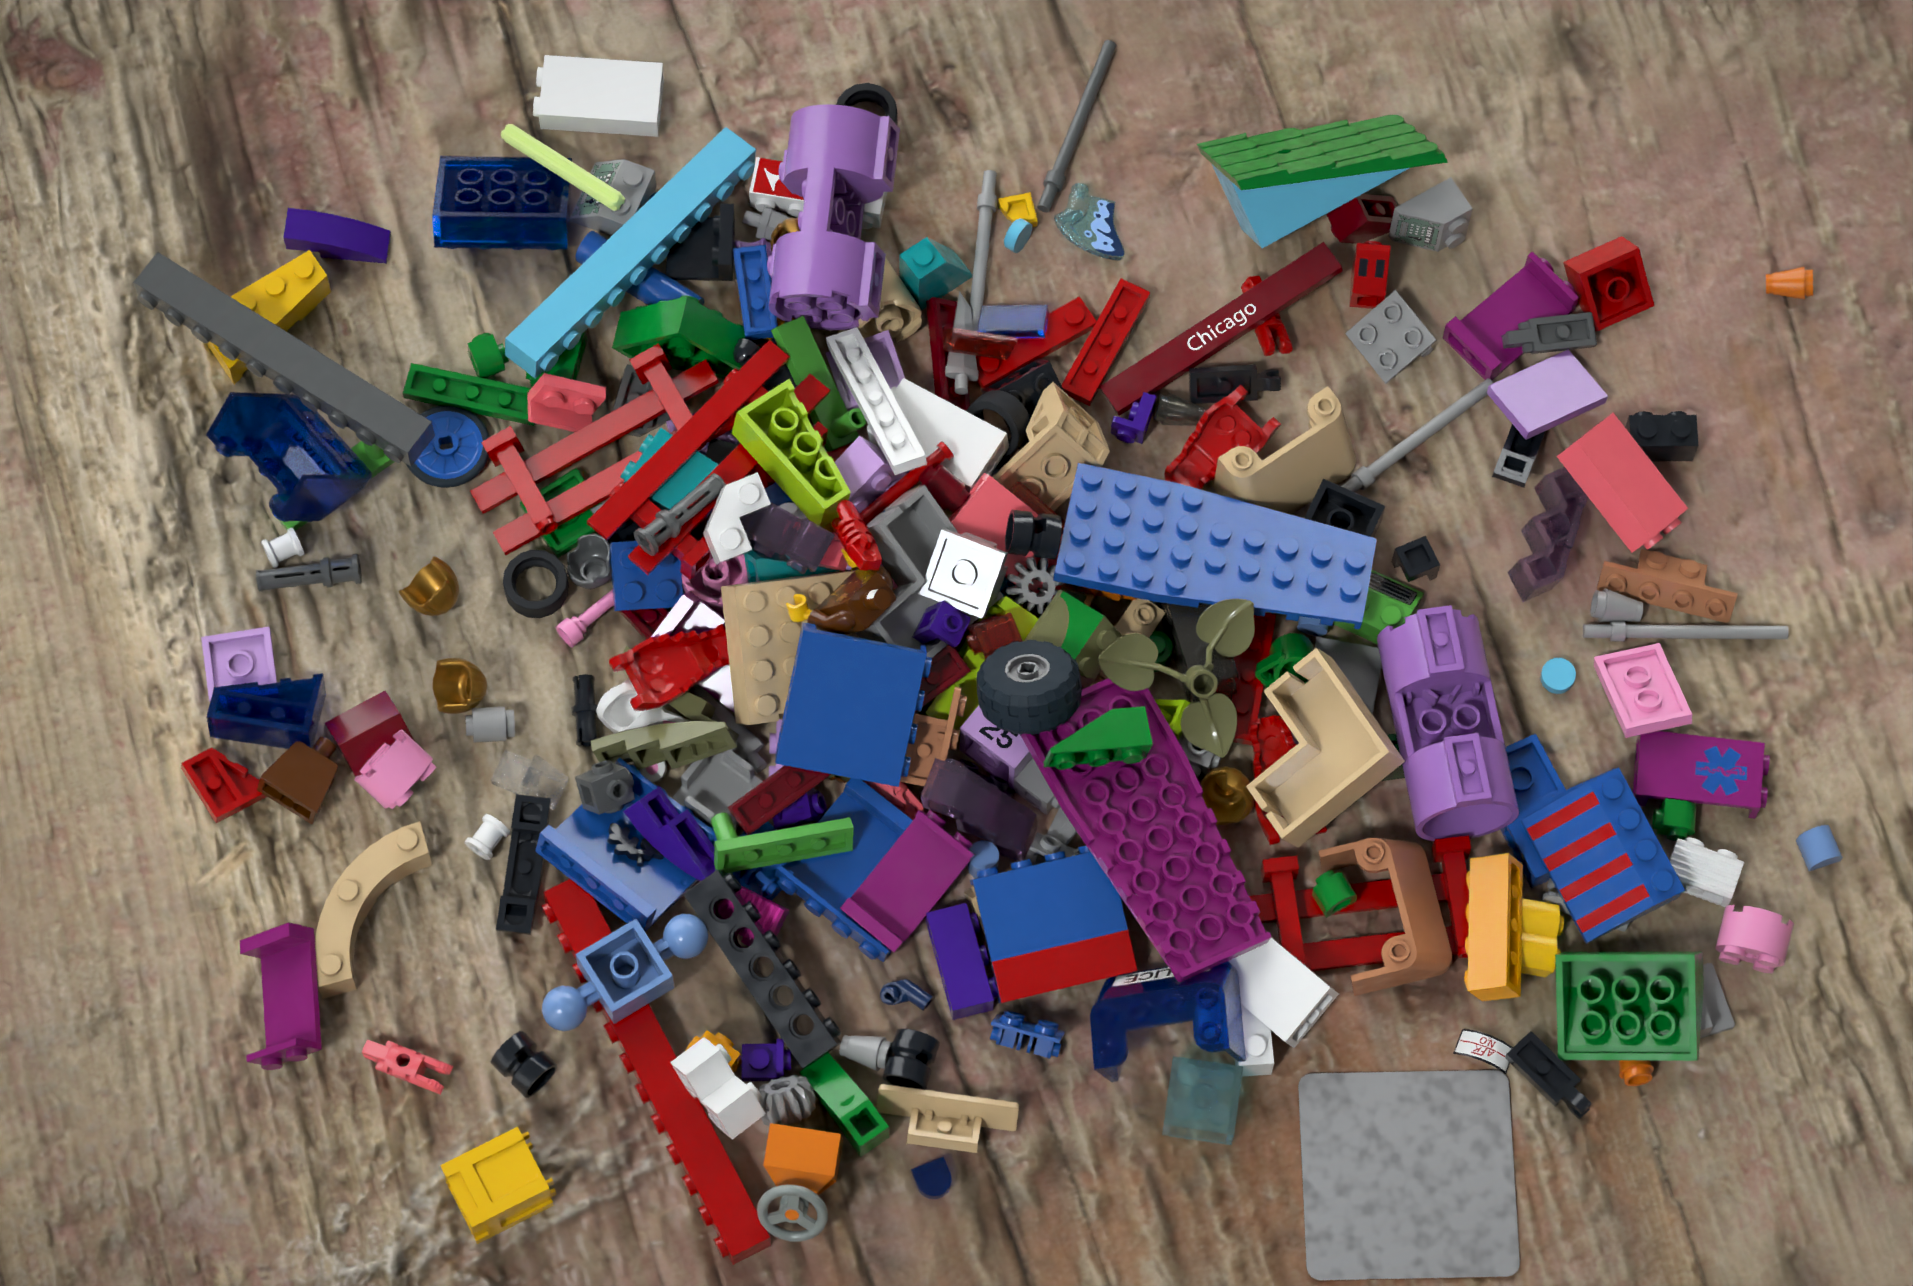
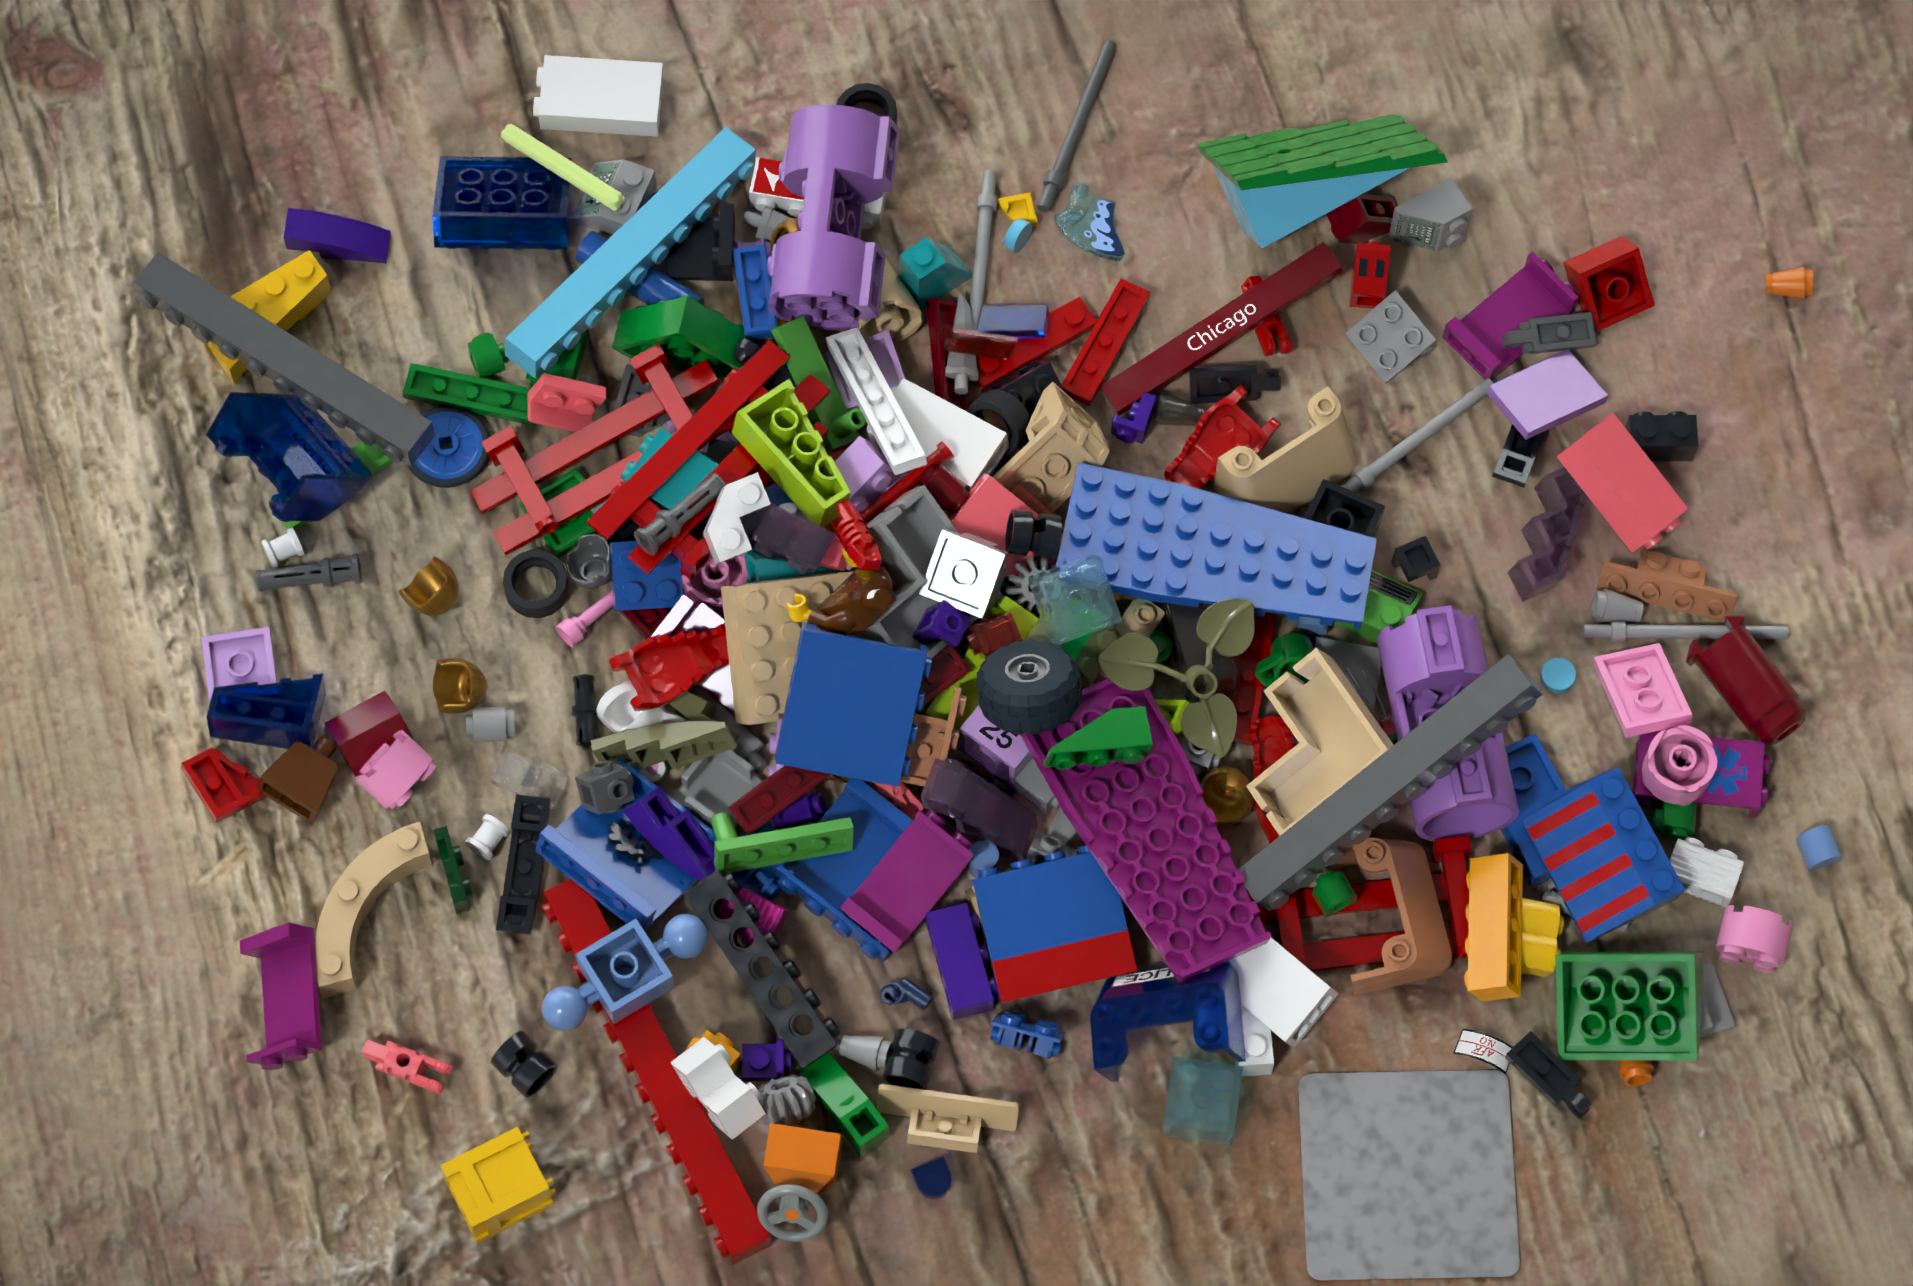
none -> dark green wing [433,826,473,914]
none -> clear light blue brick [1027,554,1122,645]
none -> dark grey brick [1237,654,1543,912]
none -> flat silver piece [1345,667,1396,735]
none -> bright pink brick [1642,725,1718,806]
none -> dark red piece [1686,616,1806,745]

